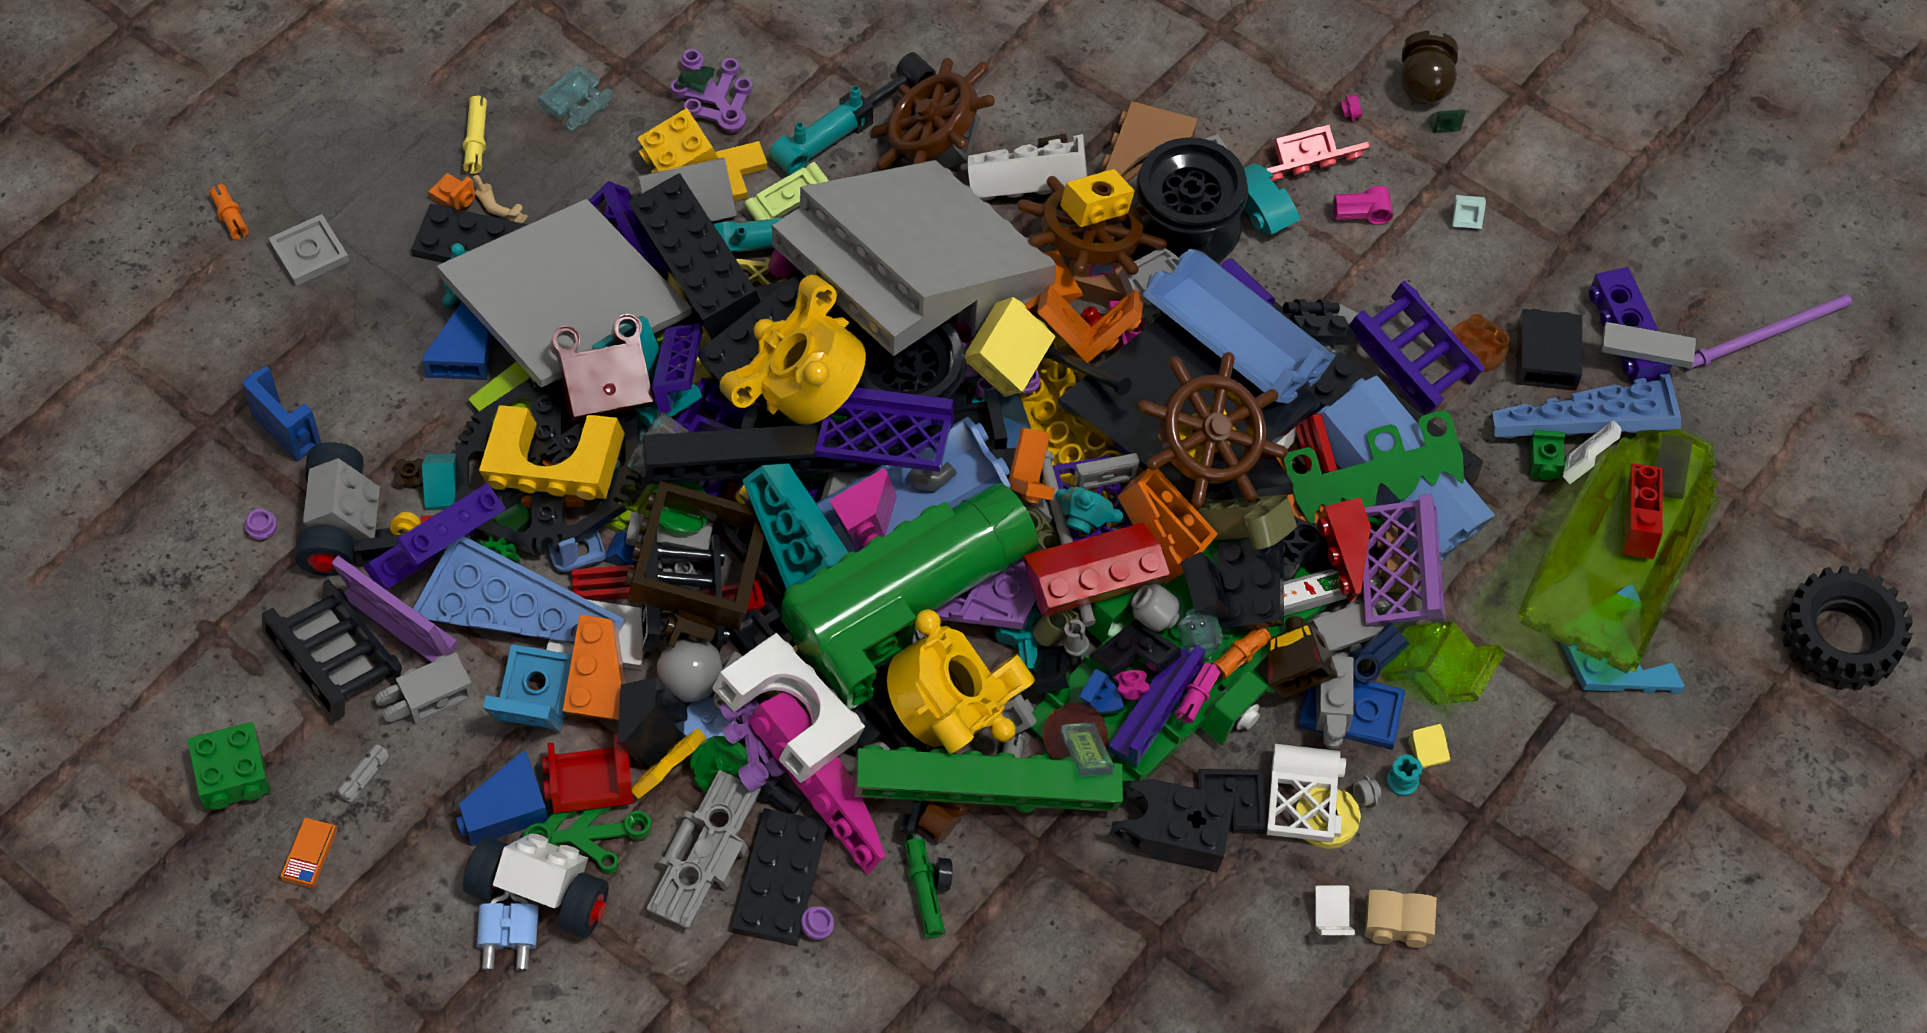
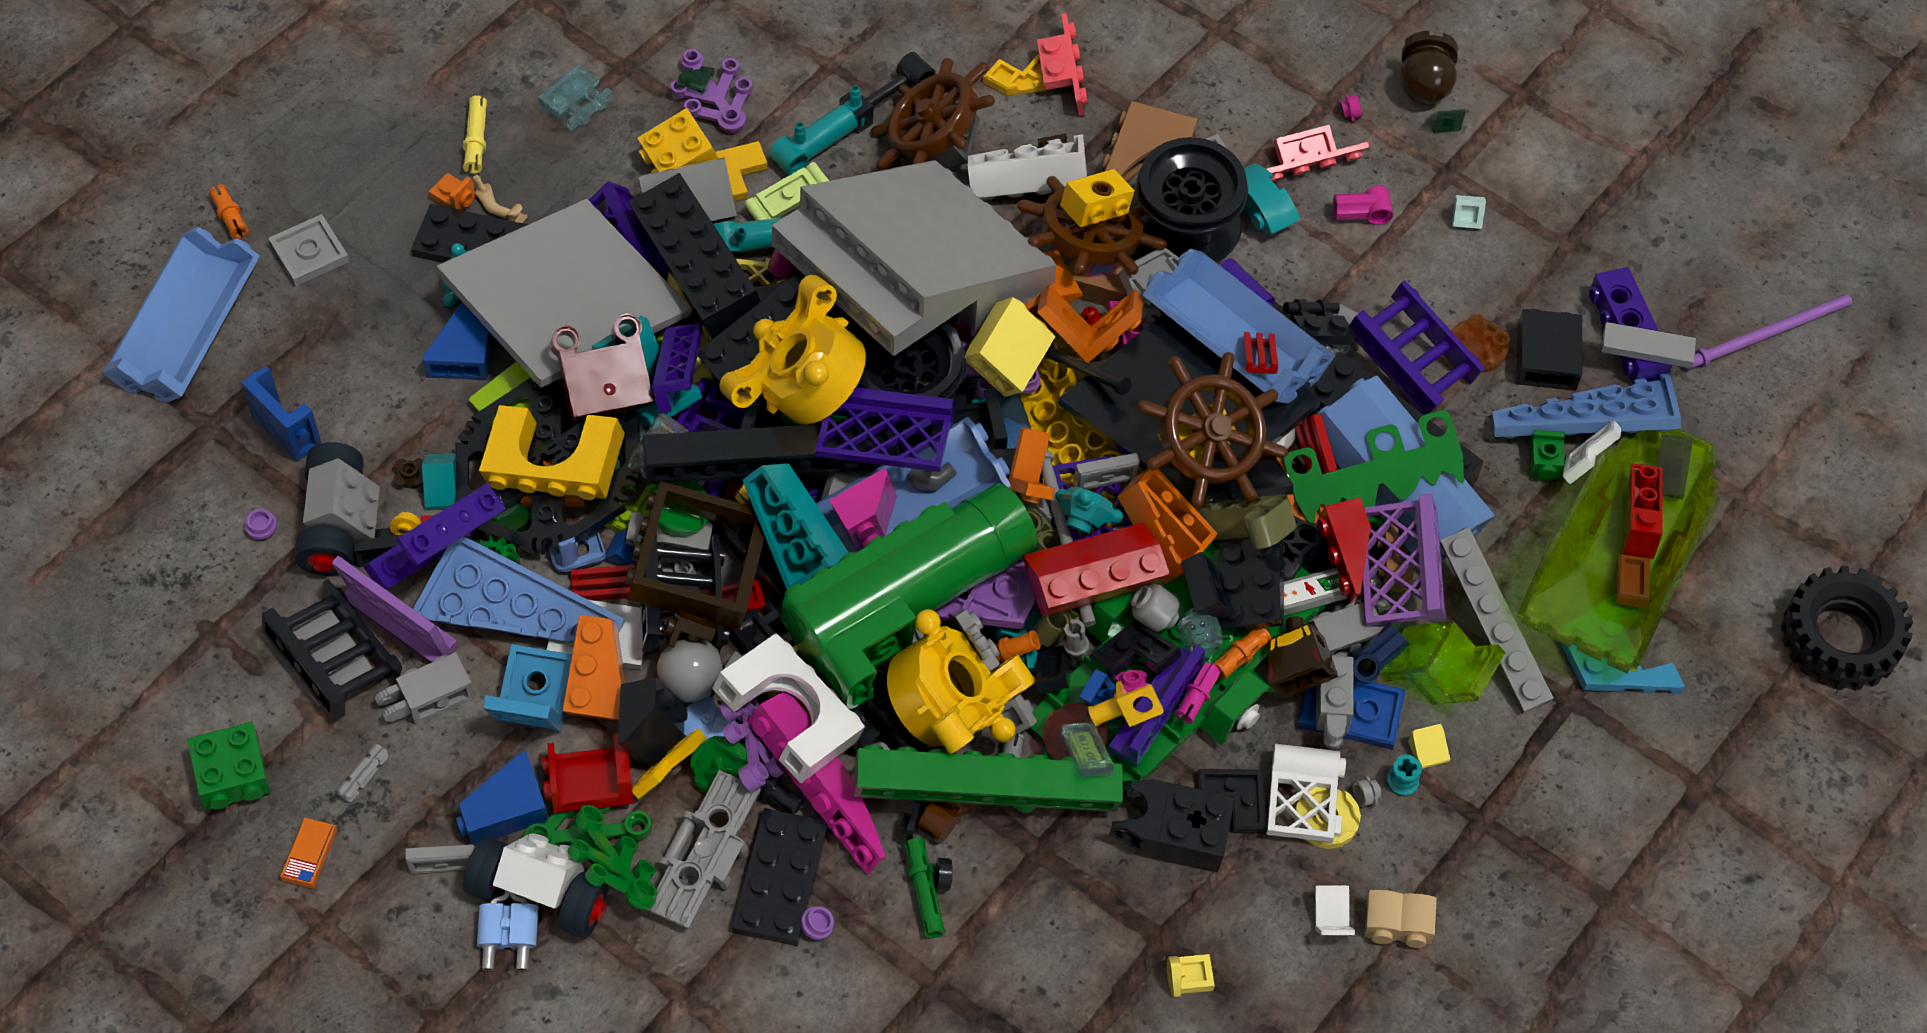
none -> medium blue panel [102,227,260,403]
none -> light grey tile [406,844,474,874]
none -> green plant [568,805,657,910]
none -> light grey hinge [952,608,1000,671]
none -> yellow tile [983,54,1046,96]
none -> orange pin [995,630,1041,663]
none -> coral bracket [1037,13,1088,116]
none -> yellow bracket [1088,681,1164,727]
none -> light yellow tile [1167,954,1215,997]
none -> red tile [1243,332,1278,374]
none -> light grey plate [1440,527,1553,713]
none -> dark orange tile [1616,554,1650,609]

